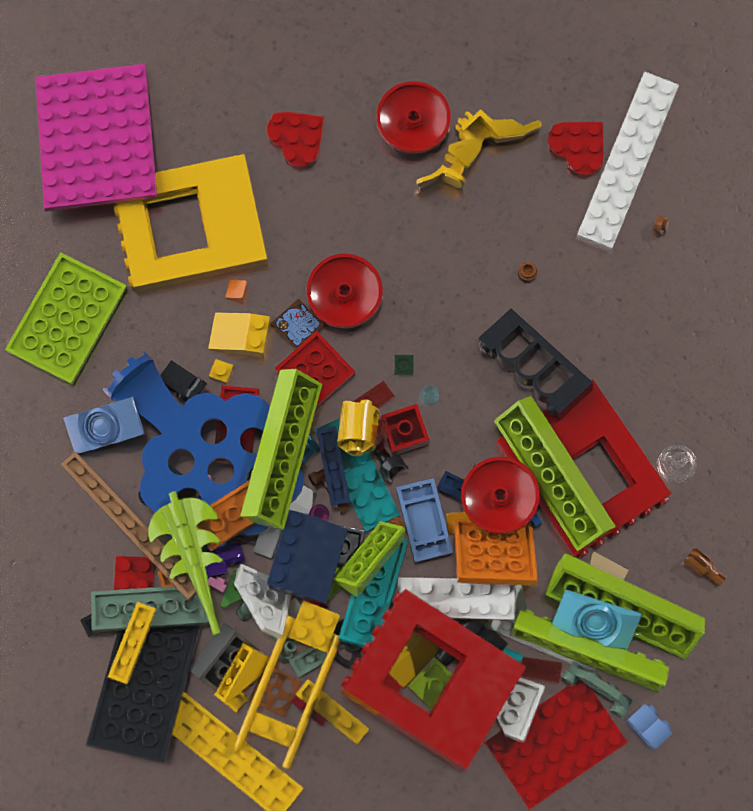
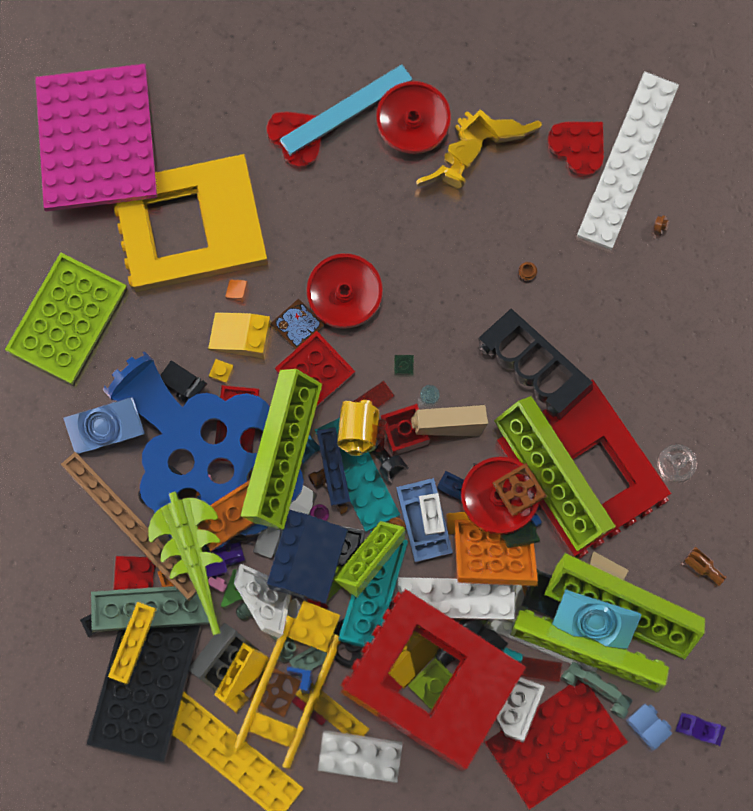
none -> medium azure tile [280,65,412,156]
none -> blue panel [287,667,313,694]
none -> white plate [318,730,403,782]
none -> tan slope [411,405,488,436]
none -> white plate [419,493,445,536]
none -> dark orange piece [492,463,547,517]
none -> clear green piece [500,521,540,548]
none -> black tile [521,569,560,619]
none -> dark purple slope [676,713,726,746]

